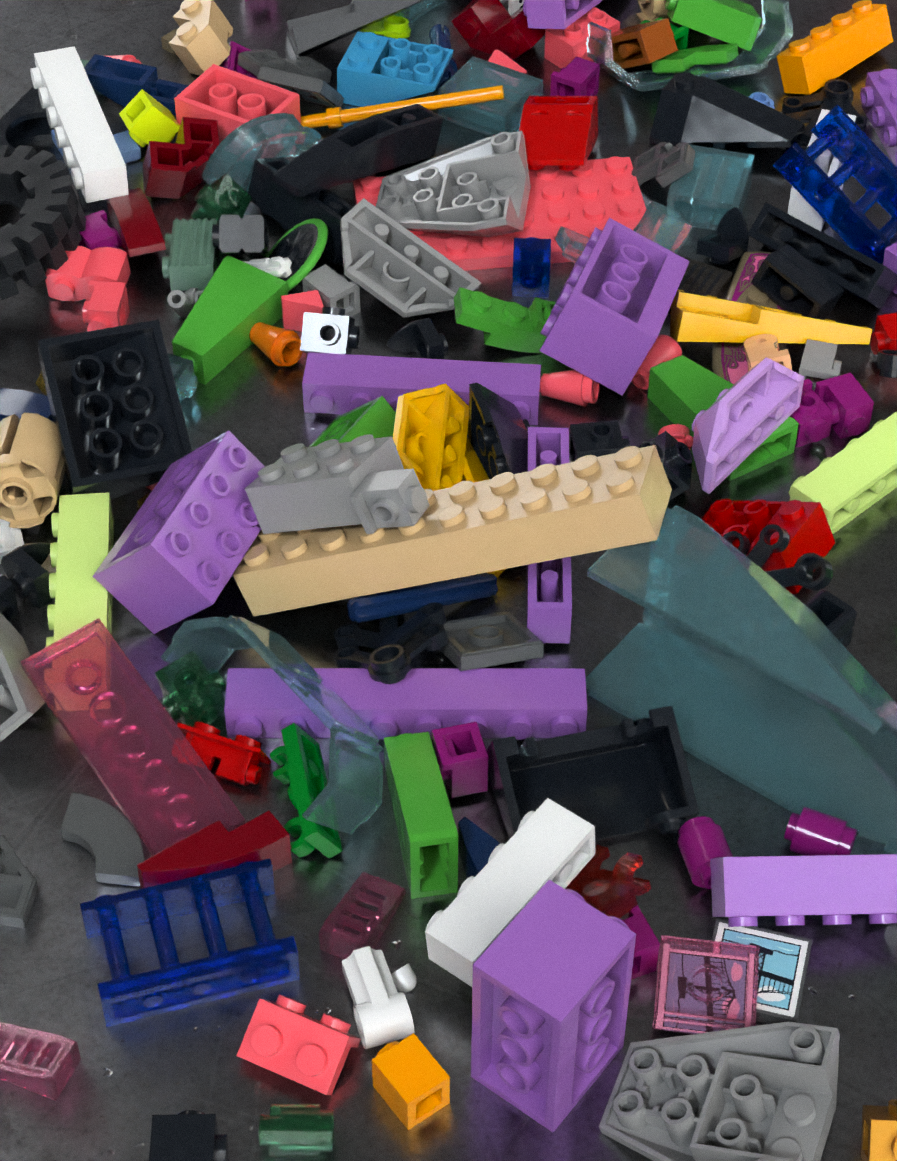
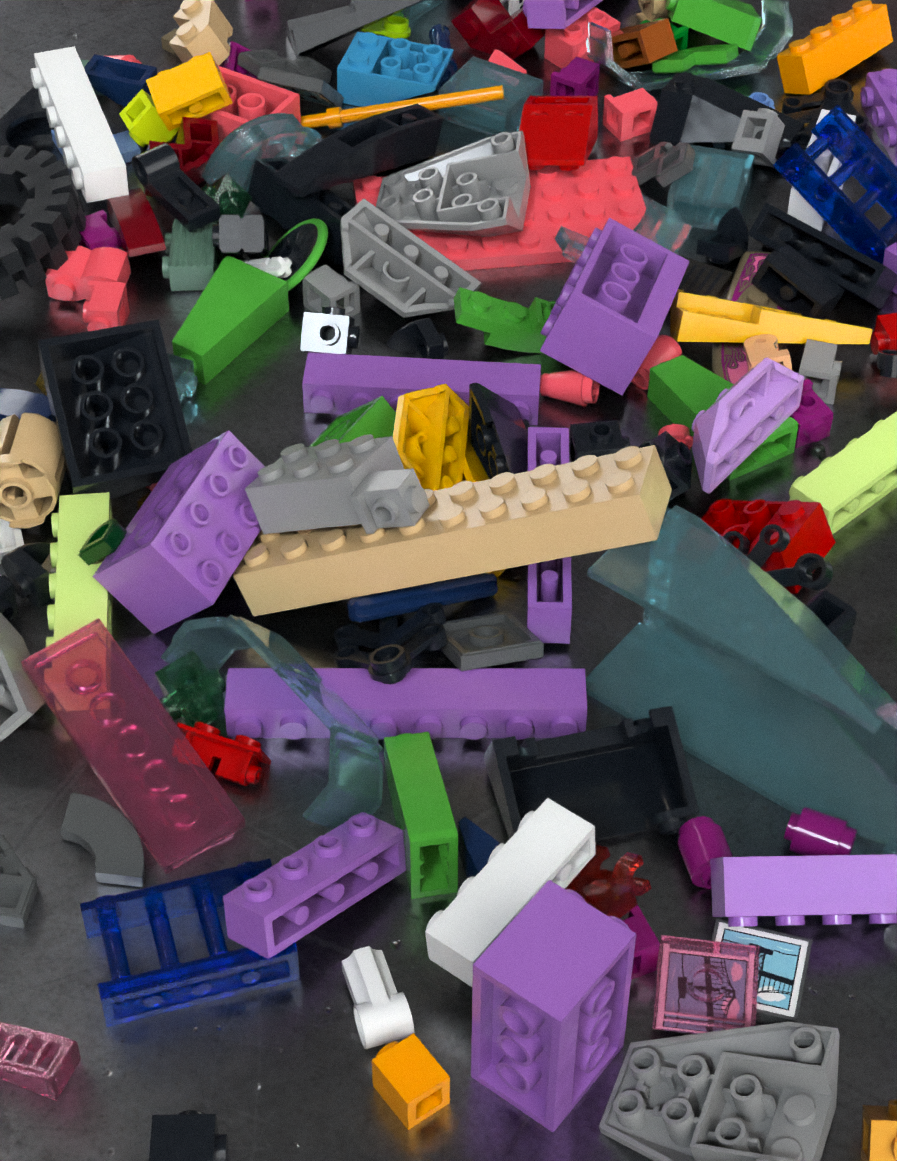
dark red slope [137,810,292,899] -> none
light grey arm [167,287,204,318] -> none
coral bracket [236,994,361,1096] -> none
orange cone [249,322,303,366] -> none
clear green brick [259,1104,334,1158] -> none
green plate [270,723,343,858] -> none
coral slope [281,290,324,332] -> none
clear pink slope [319,872,406,959] -> none
white piece [391,963,417,993] -> none
magenta brick [432,722,488,798] -> none
clear blue brick [512,237,551,297] -> none
magenta brick [815,373,874,439] -> none
none -> dark green tile [78,519,127,566]
none -> black plate [132,143,221,232]
none -> yellow brick [146,52,233,131]
none -> medium lavender brick [223,812,406,959]
none -> coral brick [603,88,658,142]
none -> light grey brick [731,108,785,167]

